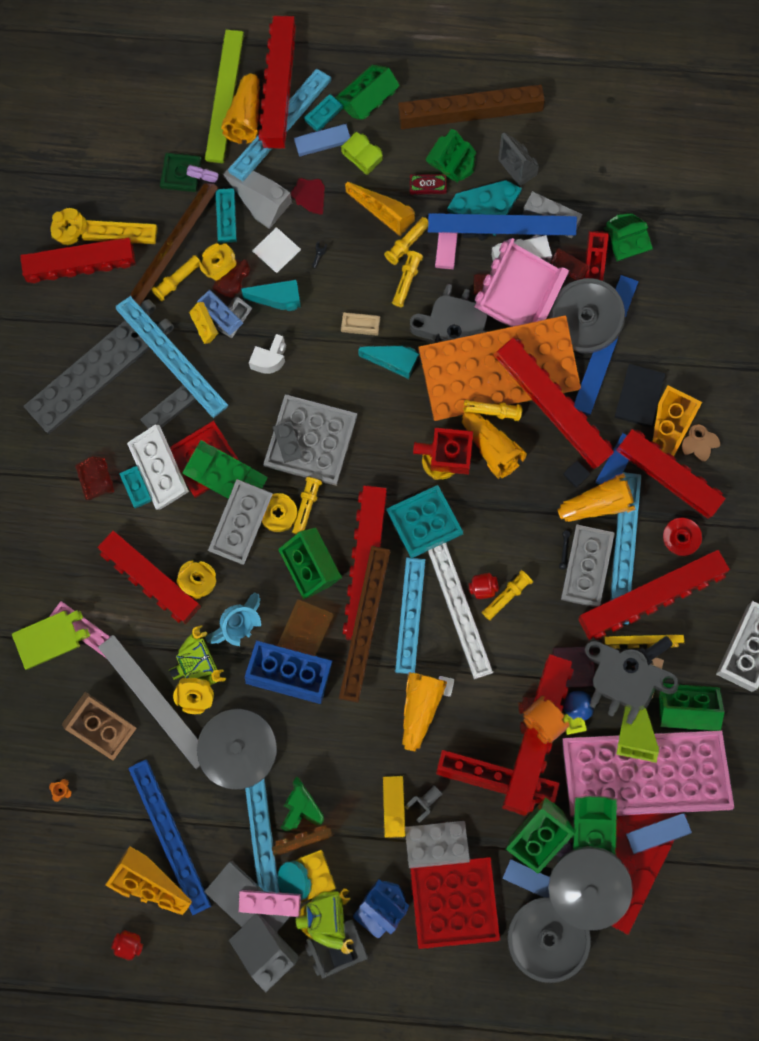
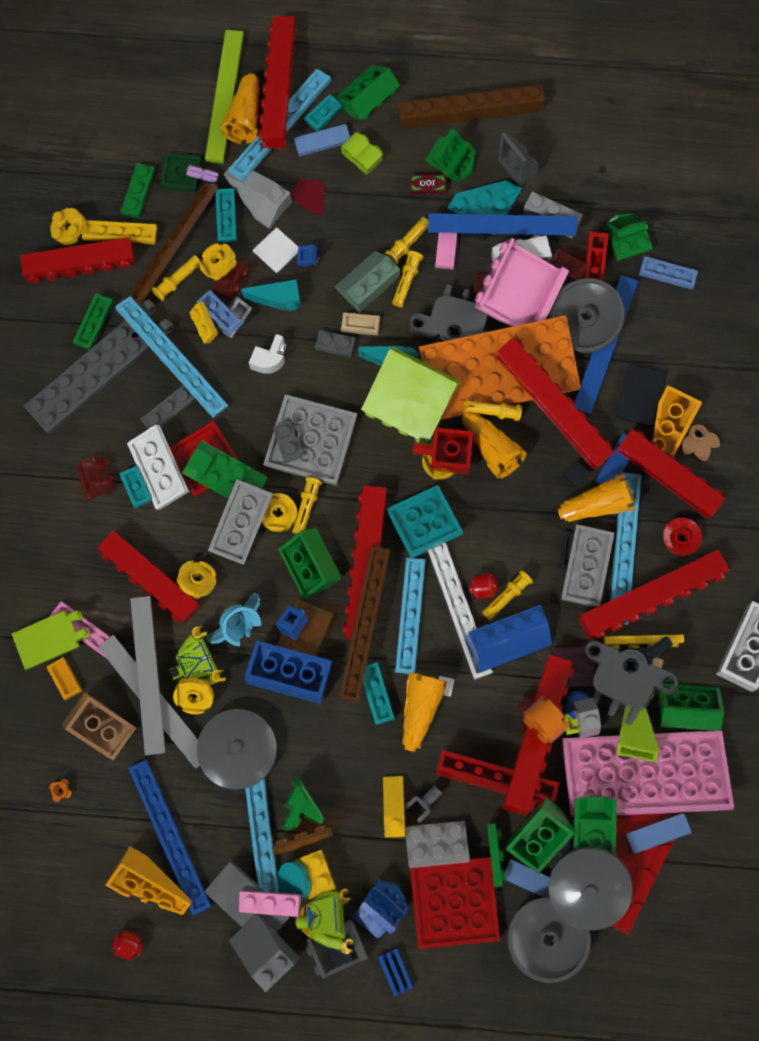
light orange wedge [345,182,415,236] -> none
none -> light orange tile [46,657,83,701]
none -> green plate [73,293,114,350]
none -> green plate [121,163,155,218]
none -> light grey tile [130,596,166,755]
none -> blue brick [276,606,308,641]
none -> blue plate [297,244,317,267]
none -> dark grey plate [315,330,356,357]
none -> sand green slope [335,251,400,313]
none -> lime panel [361,347,461,444]
none -> teal plate [363,662,395,725]
none -> blue tile [378,949,413,996]
none -> blue slope [466,605,552,673]
none -> green plate [487,823,506,888]
none -> light grey slope [573,698,601,738]
none -> medium blue tile [639,256,698,290]

